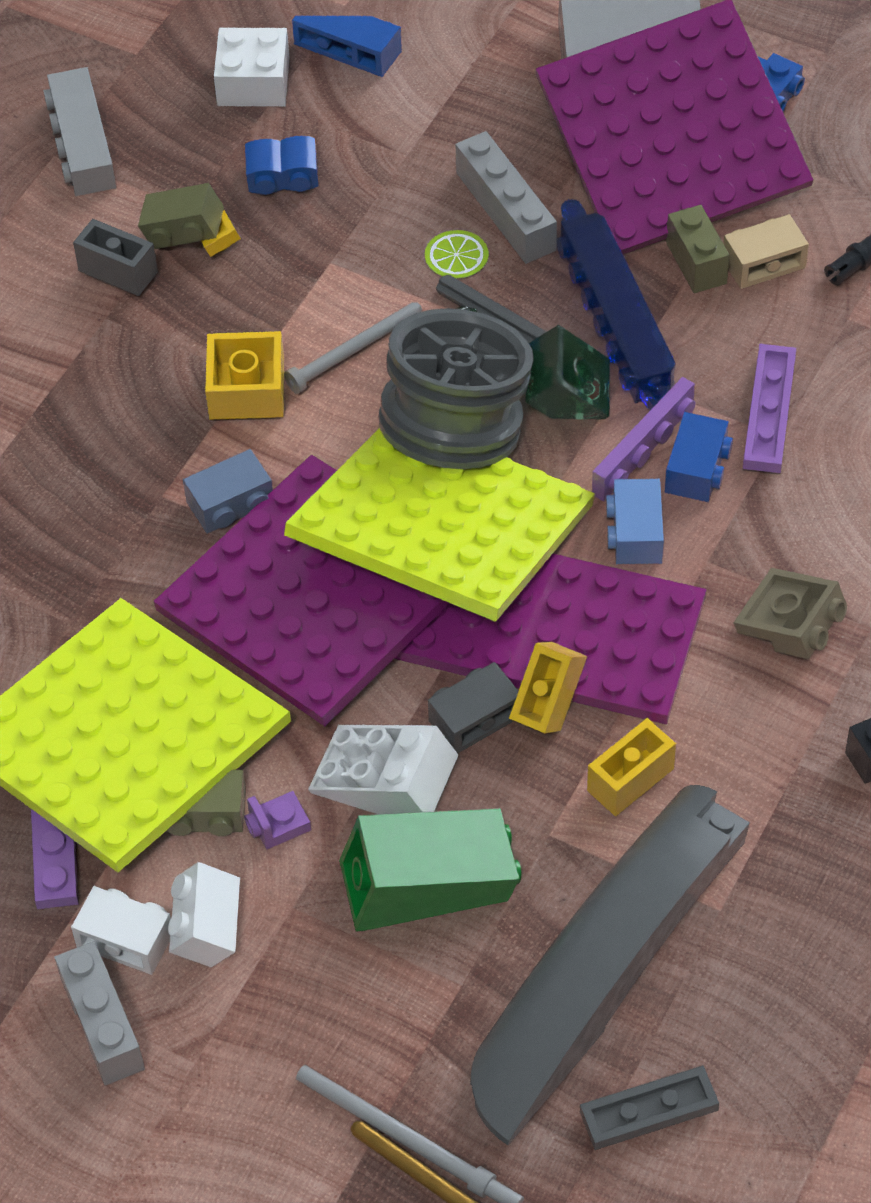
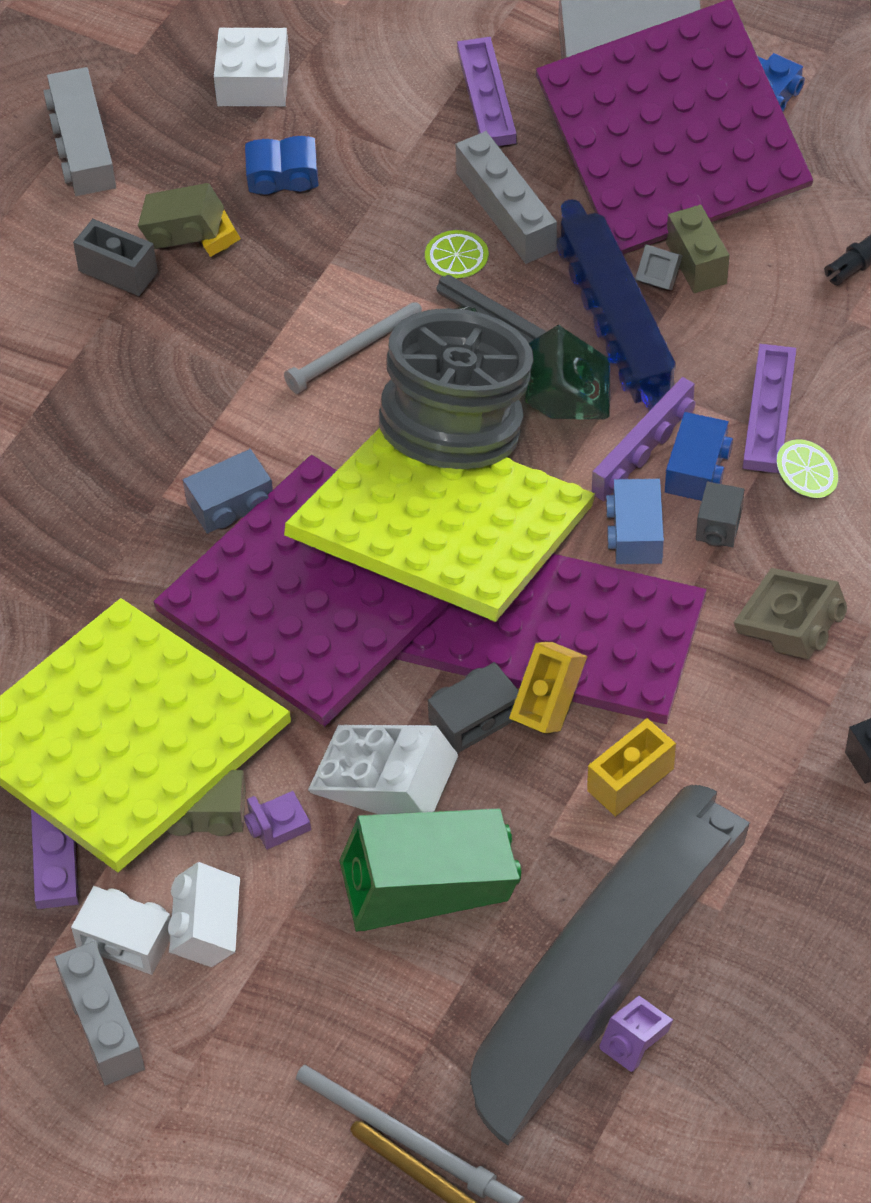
yellow brick [205,331,284,420] -> none
blue slope [292,16,402,77] -> none
dark grey plate [580,1065,719,1150] -> none
tan brick [724,214,809,289] -> none
none -> medium lavender plate [457,37,516,146]
none -> medium lavender bracket [599,996,673,1072]
none -> light grey plate [635,245,683,290]
none -> dark grey brick [696,481,745,547]
none -> sticker [777,439,838,498]

